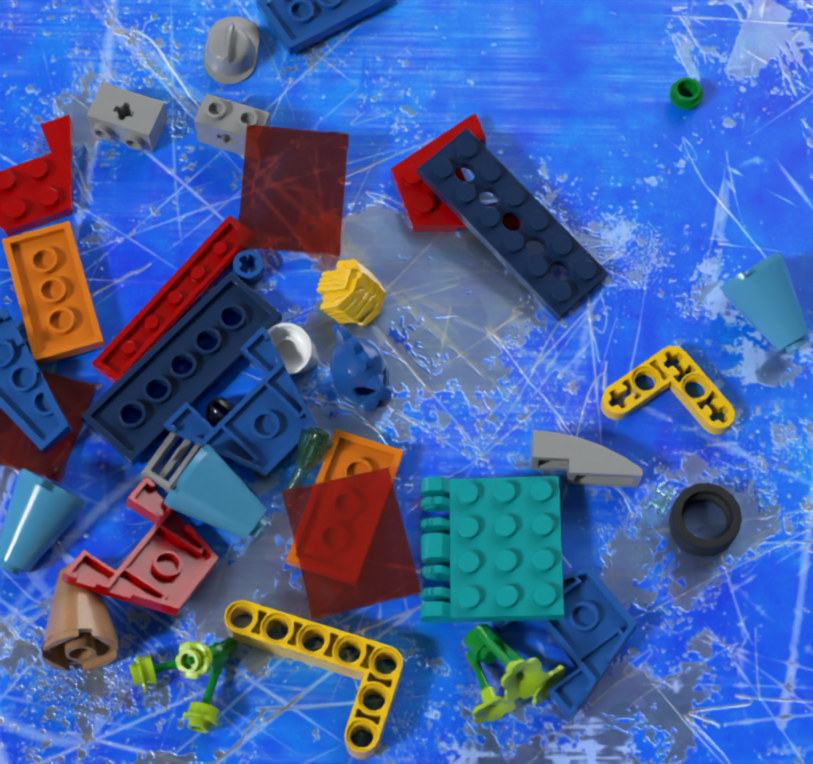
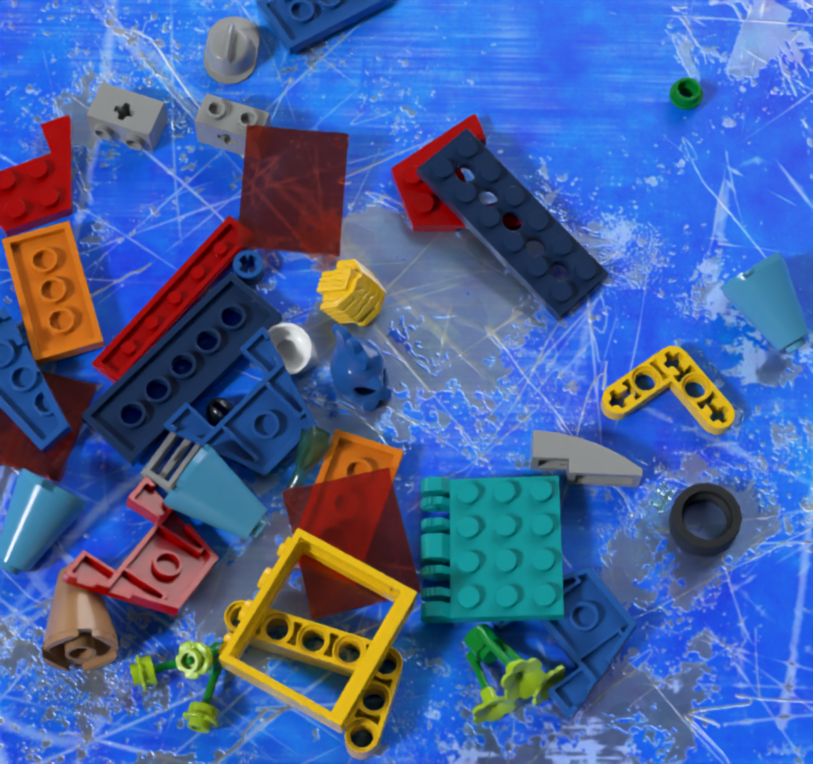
none -> yellow window [218,528,418,734]

